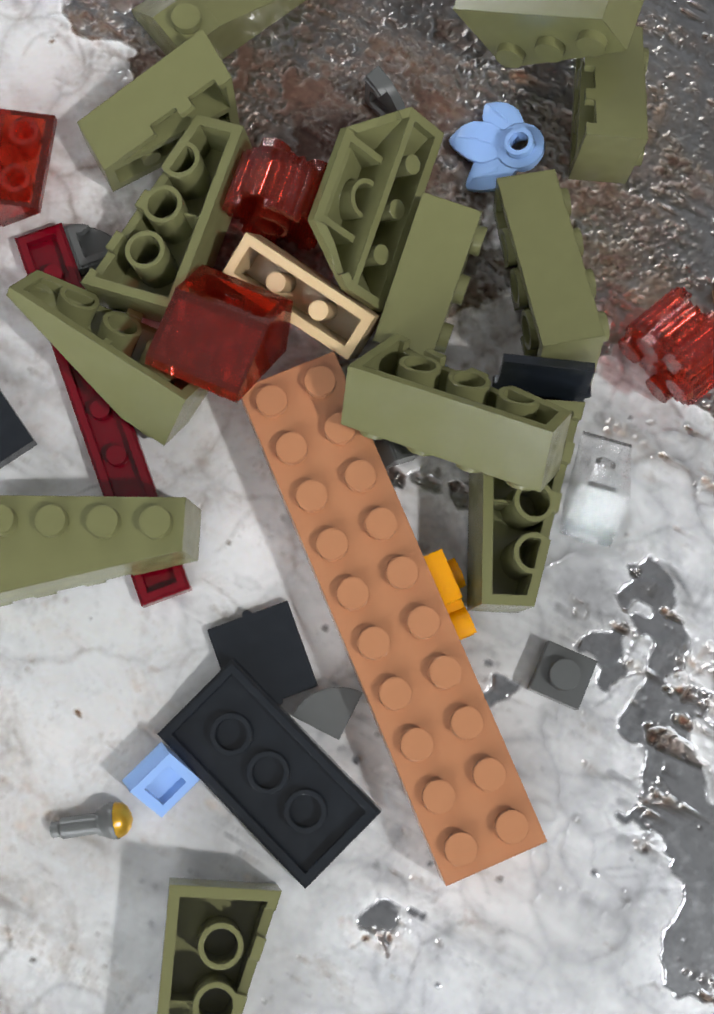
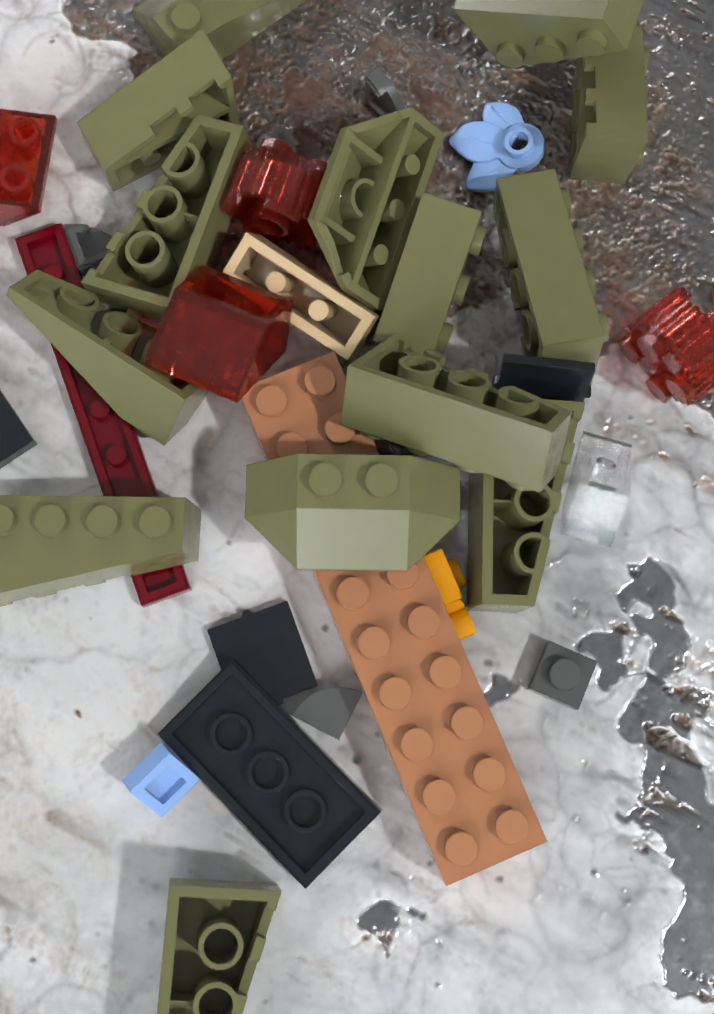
dark grey piece [50,801,133,840] -> none
none -> olive wedge [245,454,460,572]

